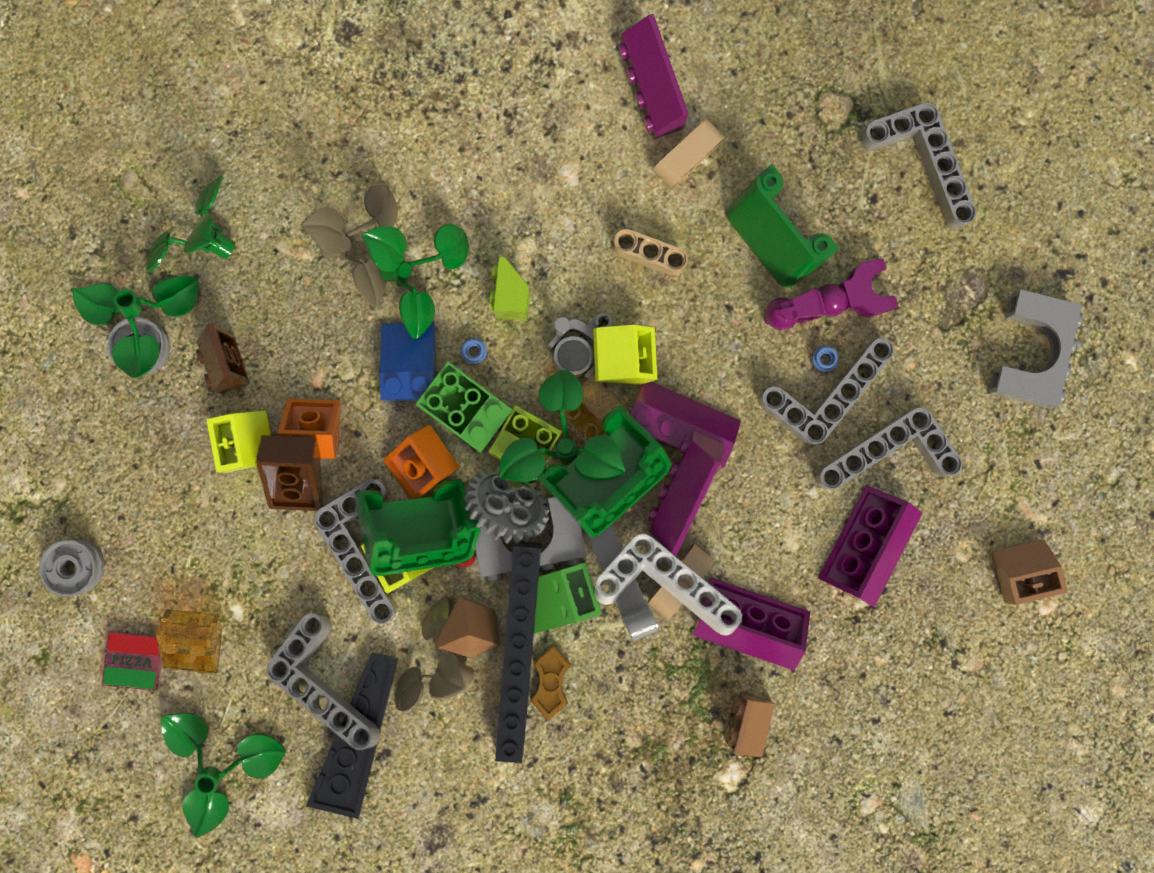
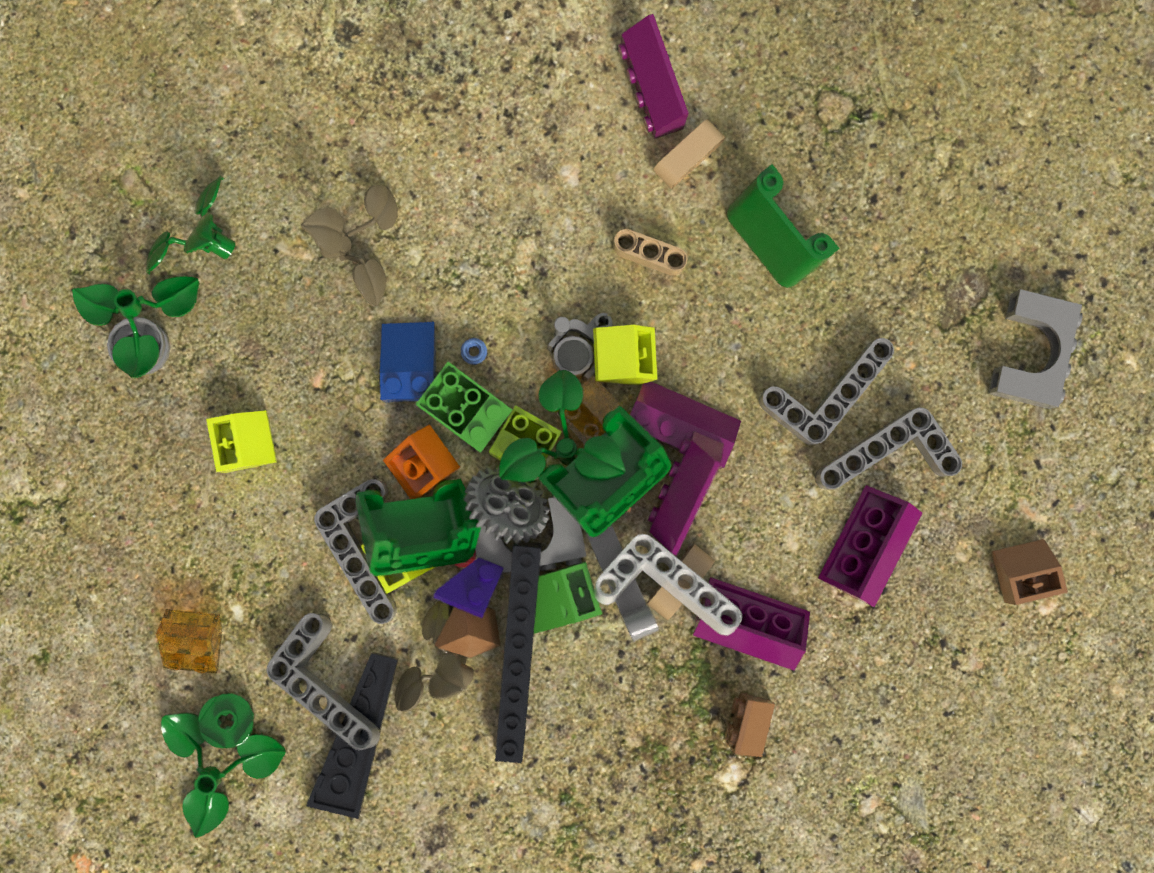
light grey wheel [39,539,104,596] -> none
tile [102,631,165,691] -> none
reddish brown slope [196,323,250,394] -> none
reddish brown slope [256,435,323,511] -> none
orange slope [277,398,341,459] -> none
green plant [361,224,469,339] -> none
lime slope [489,256,530,321] -> none
pearl gold tile [531,644,571,721] -> none
magenta piece [764,258,899,331] -> none
medium blue plate [812,346,839,372] -> none
light grey beam [860,103,976,229] -> none
none -> green plate [198,694,255,748]
none -> dark purple wing [433,557,504,618]

